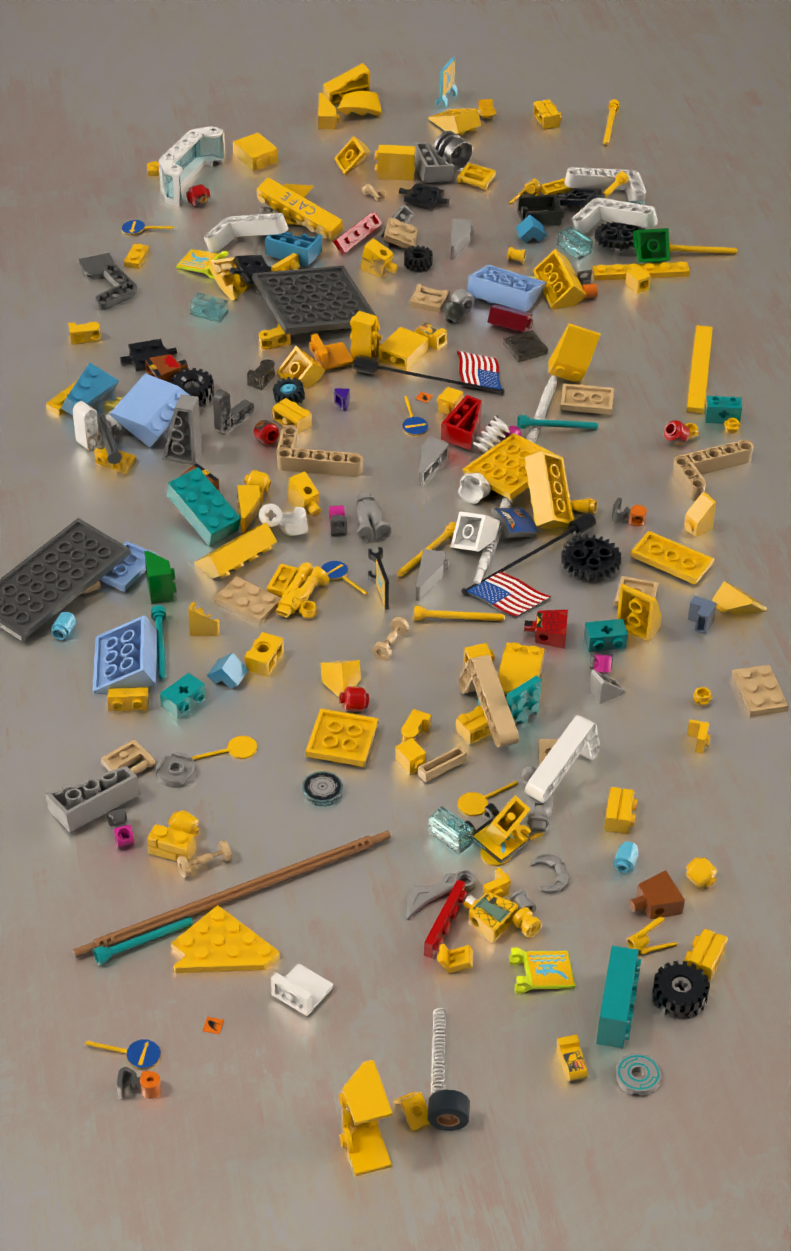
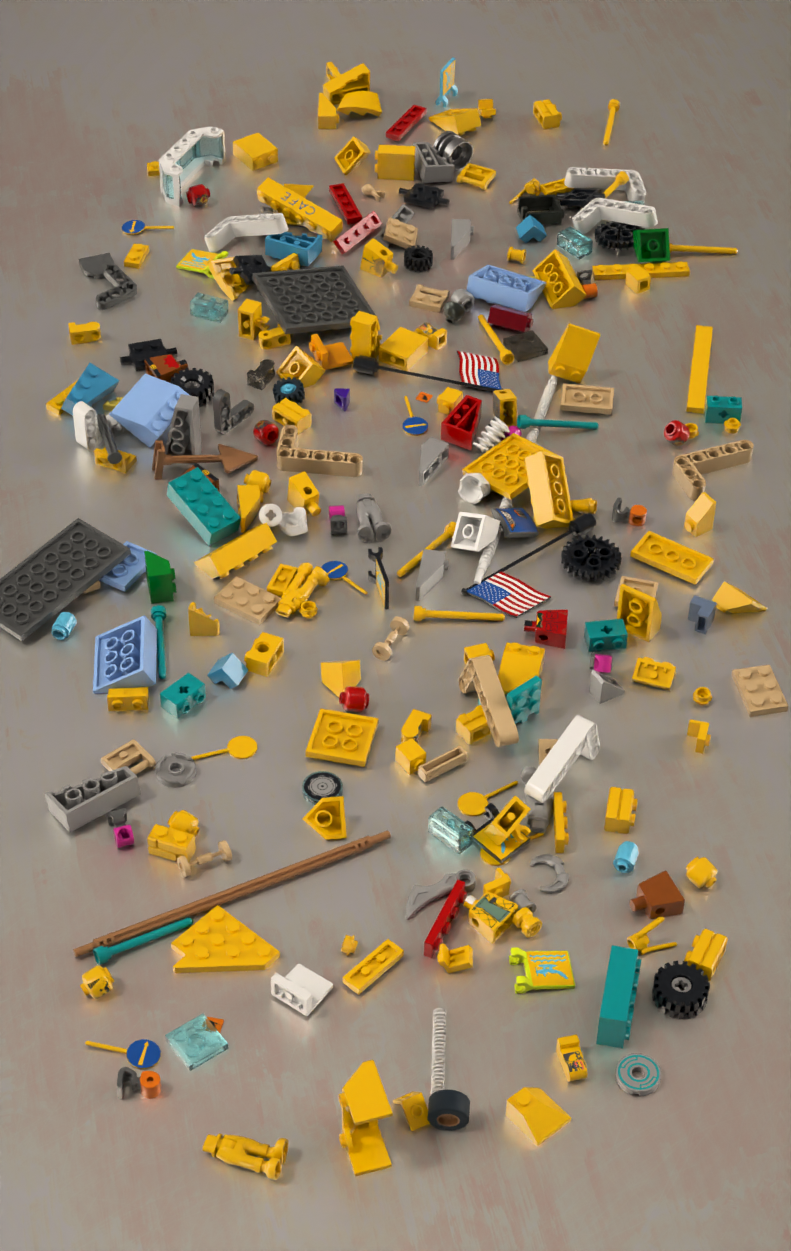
none -> yellow head [80,965,115,999]
none -> medium nougat piece [152,440,258,480]
none -> clear light blue plate [165,1014,228,1071]
none -> yellow piece [203,1133,289,1180]
none -> yellow brick [238,298,270,340]
none -> yellow slope [302,796,347,840]
none -> yellow piece [326,62,341,80]
none -> red plate [329,183,362,224]
none -> yellow plate [341,935,358,956]
none -> yellow plate [343,939,404,995]
none -> red plate [386,105,427,141]
none -> yellow piece [478,314,514,365]
none -> yellow torso [493,389,517,428]
none -> yellow slope [505,1087,572,1146]
none -> yellow plate [553,792,569,853]
none -> yellow bracket [632,657,676,691]

